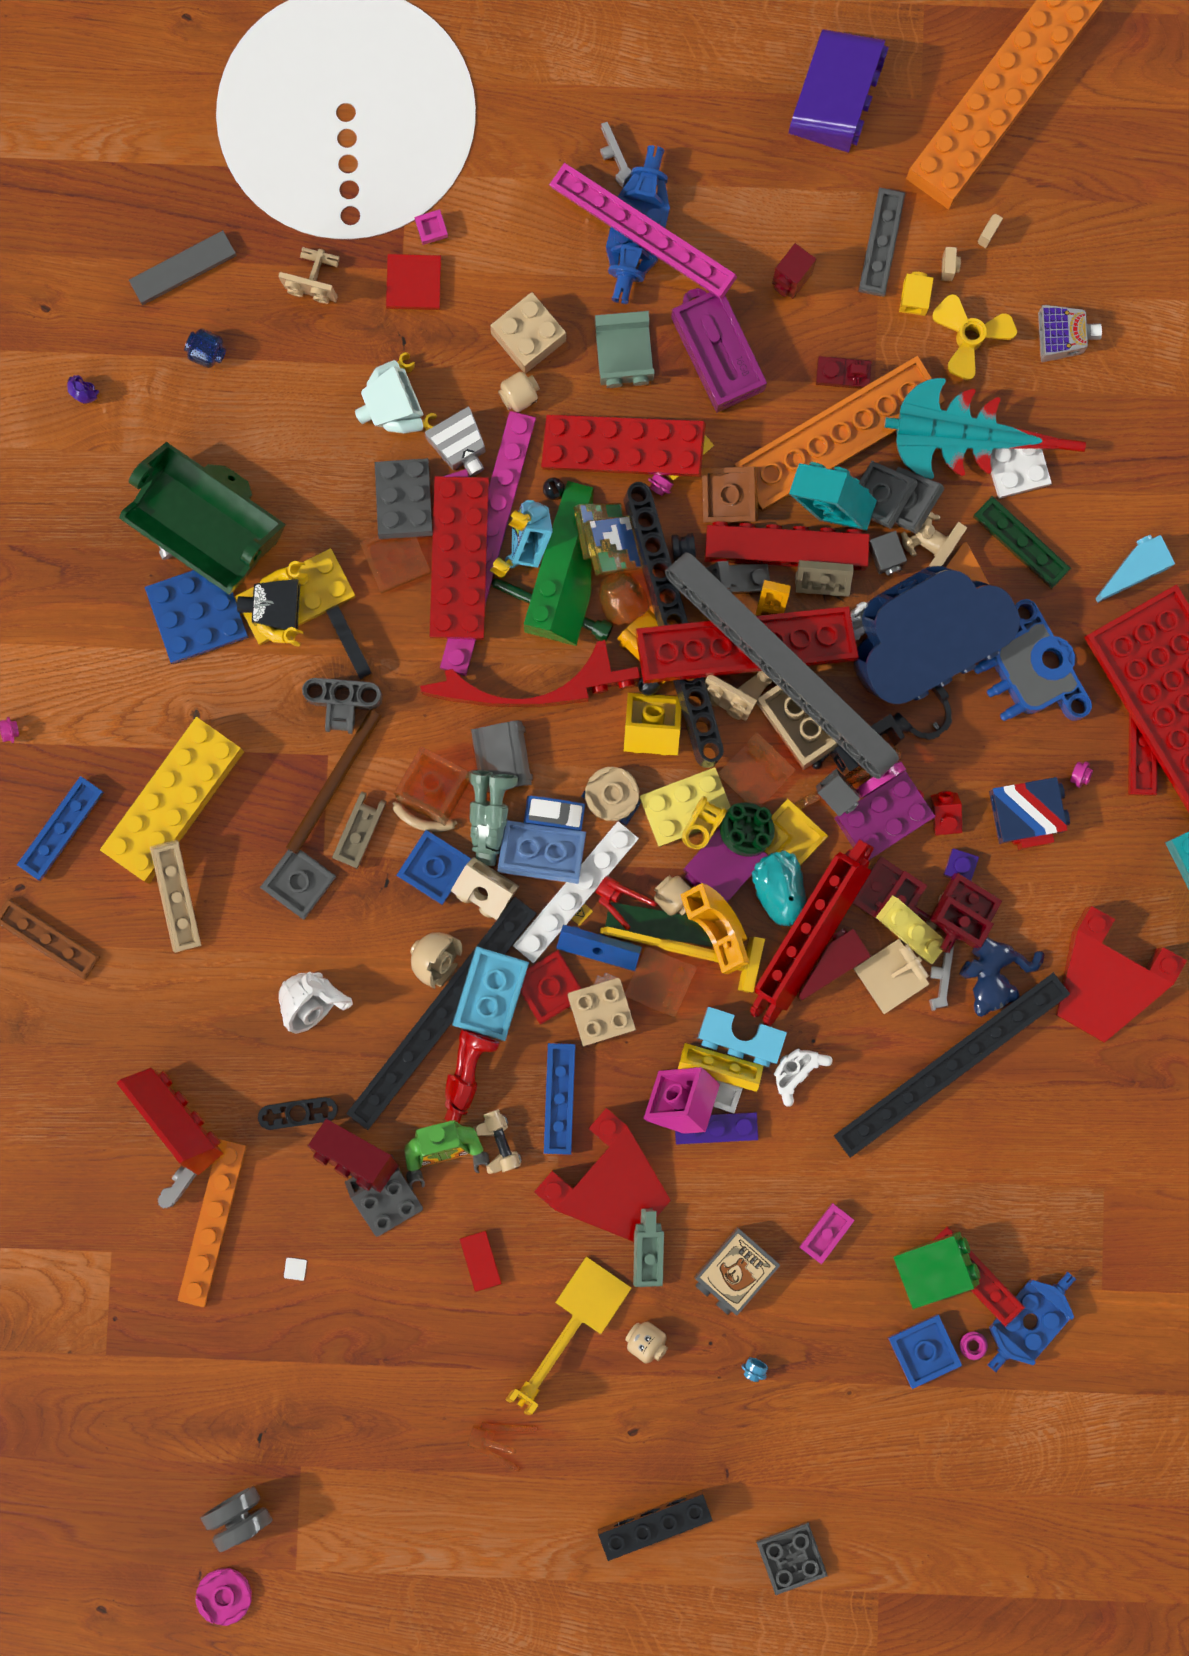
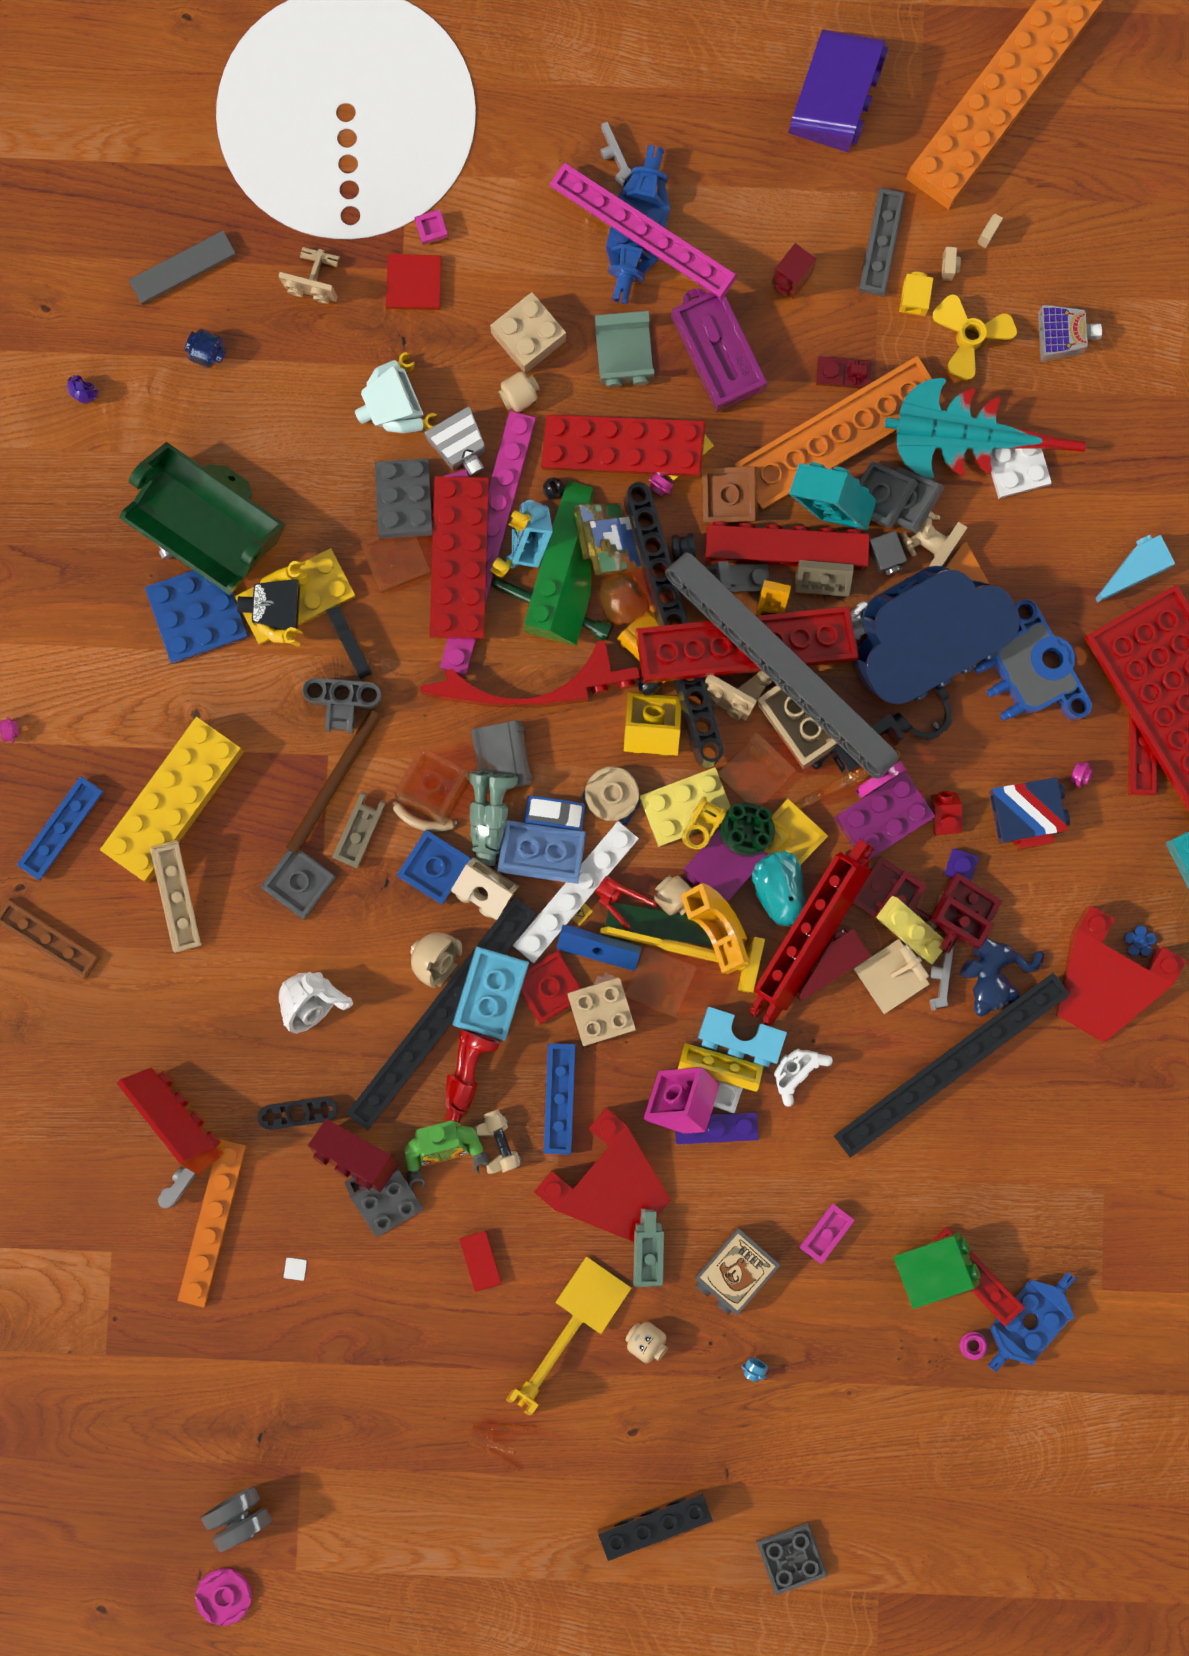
dark grey brick [816,768,860,817] -> none
blue plate [888,1314,962,1389] -> none
dark green tile [973,496,1071,589] -> none
none -> blue plant [1124,926,1156,956]

